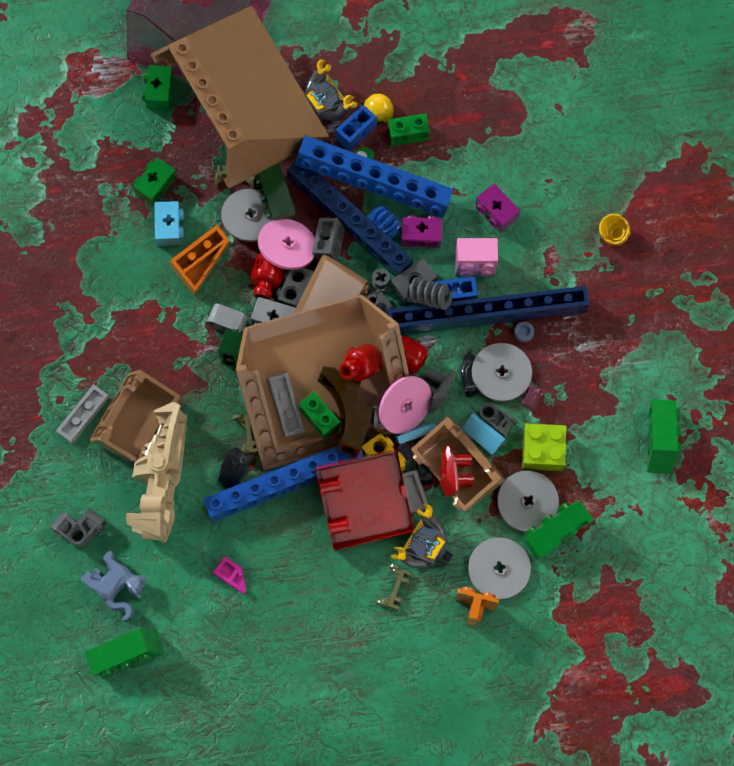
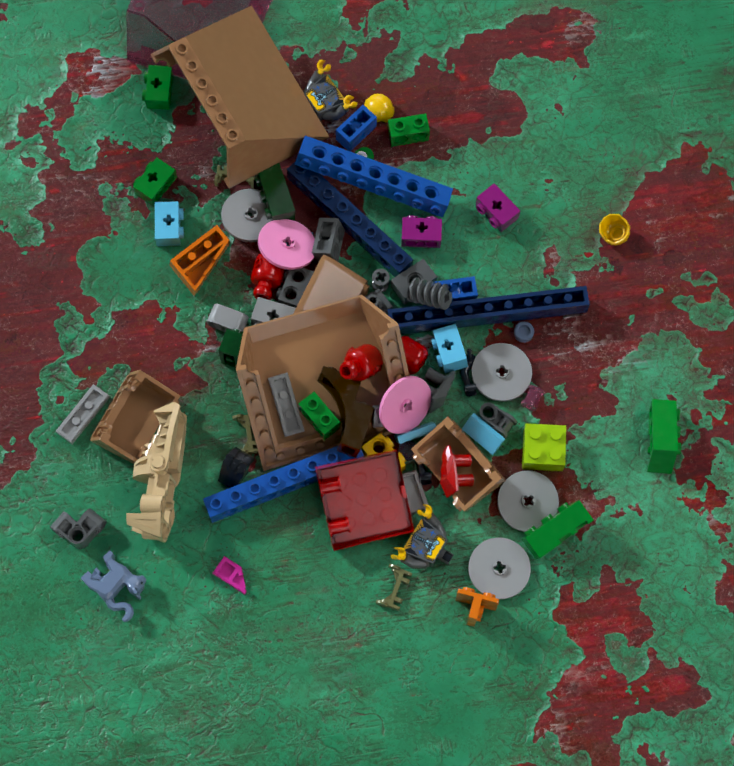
green wedge [85,627,164,678] -> none
blue gear [368,206,401,239] -> none
bright pink brick [455,238,498,277] -> none
none -> medium azure brick [431,324,468,373]

